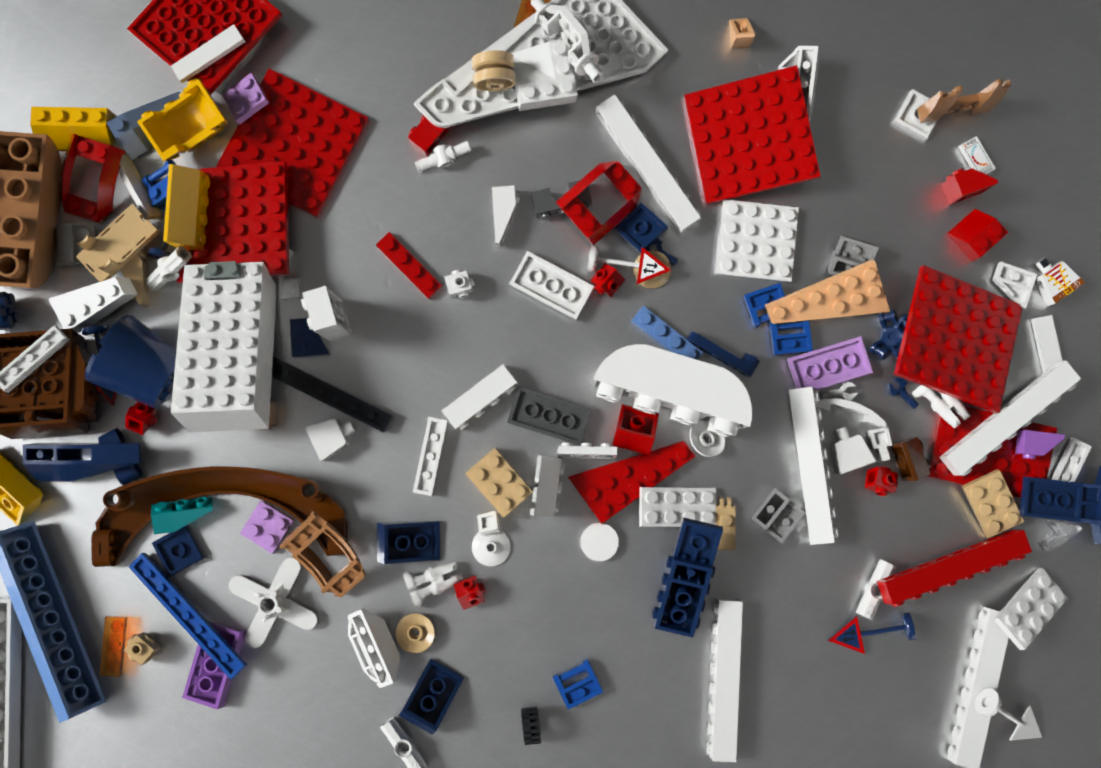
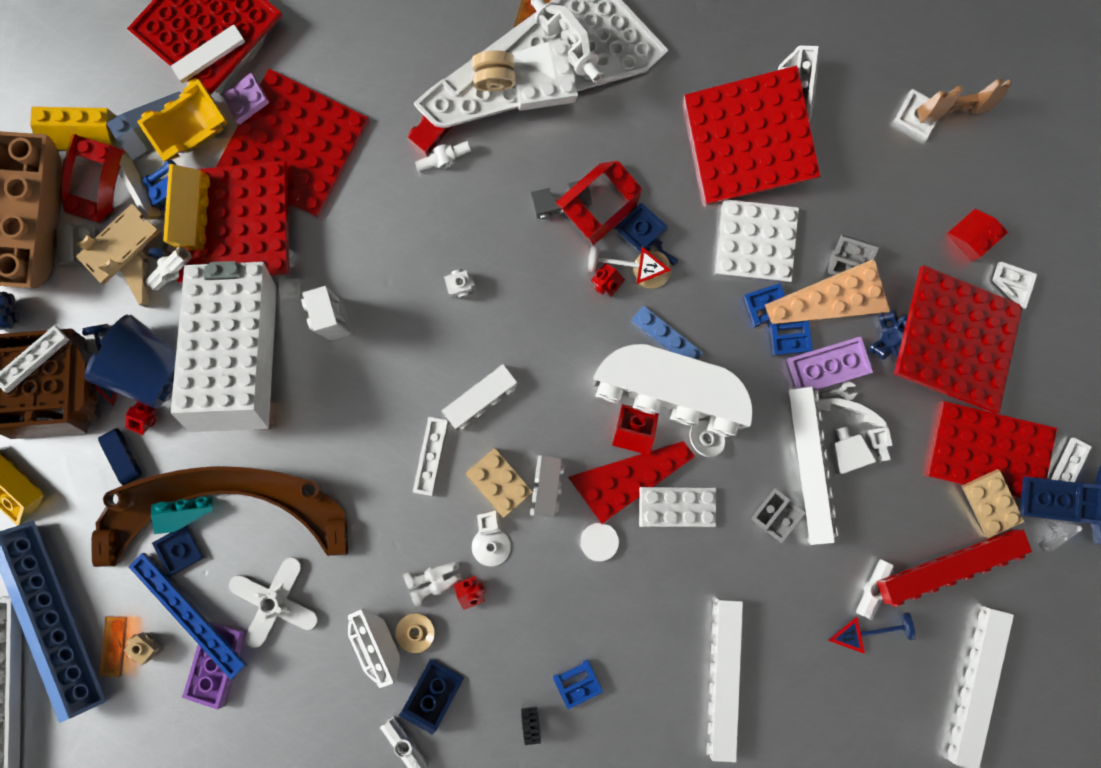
dark blue wedge [22,443,141,482] -> none
white wedge [49,277,138,333] -> none
lavender plate [240,500,295,554] -> none
black plate [272,356,393,433] -> none
medium nougat wedge [279,511,366,598] -> none
dark blue wing [290,318,330,358] -> none
white torso [305,419,356,461] -> none
red plate [376,232,442,299] -> none
dark blue slope [377,521,440,564] -> none
white slope [492,185,520,247] -> none
dark grey plate [507,386,592,445] -> none
white plate [509,251,594,320] -> none
white plate [557,443,617,459] -> none
white brick [595,94,701,234] -> none
dark blue wedge [652,517,723,638] -> none
dark blue beam [686,331,760,378] -> none
tan hinge [716,497,736,550] -> none
light nougat slope [729,18,755,48] -> none
red brick [864,466,898,496] -> none
dark blue bar [887,378,919,409] -> none
reddish brown slope [890,437,931,481] -> none
white piece [911,385,970,428] -> none
white brick [939,360,1081,476] -> none
red slope [941,168,999,205] -> none
white tile [958,136,996,174] -> none
white piece [975,688,1042,741] -> none
white plate [994,568,1068,650] -> none
medium lavender slope [1015,430,1065,459] -> none
white tile [1031,315,1062,373] -> none
torso [1035,257,1085,306] -> none

